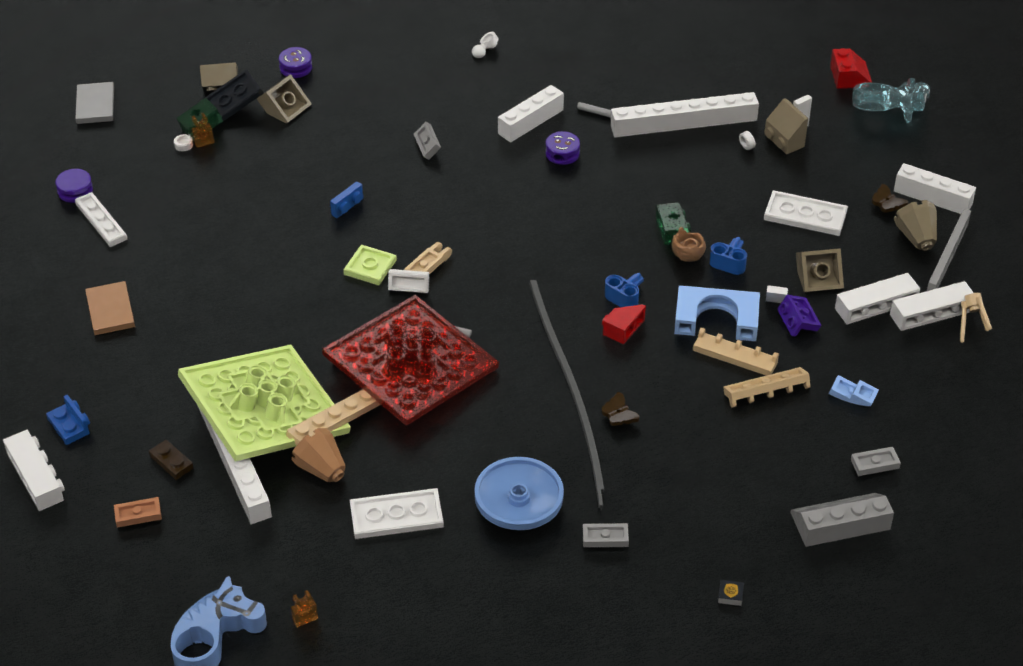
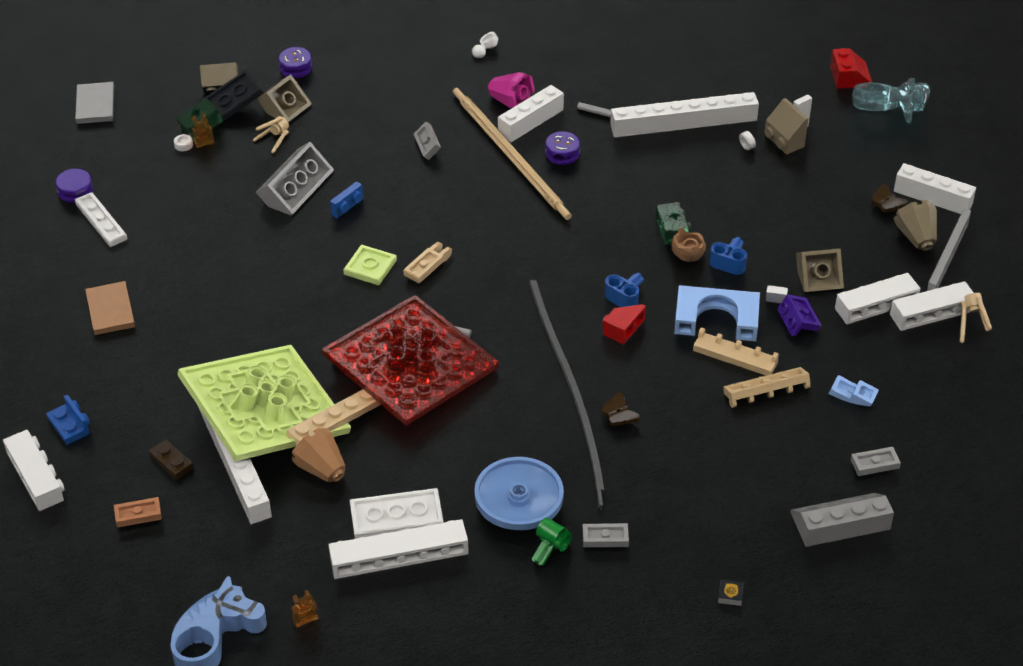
white tile [388,269,429,293] -> none
white tile [764,190,848,236] -> none
none -> tan plant [253,116,289,153]
none -> light grey slope [256,142,334,215]
none -> white brick [329,519,468,579]
none -> tan axle [453,88,572,220]
none -> dark pink cone [488,72,535,108]
none -> green beam [532,517,572,566]

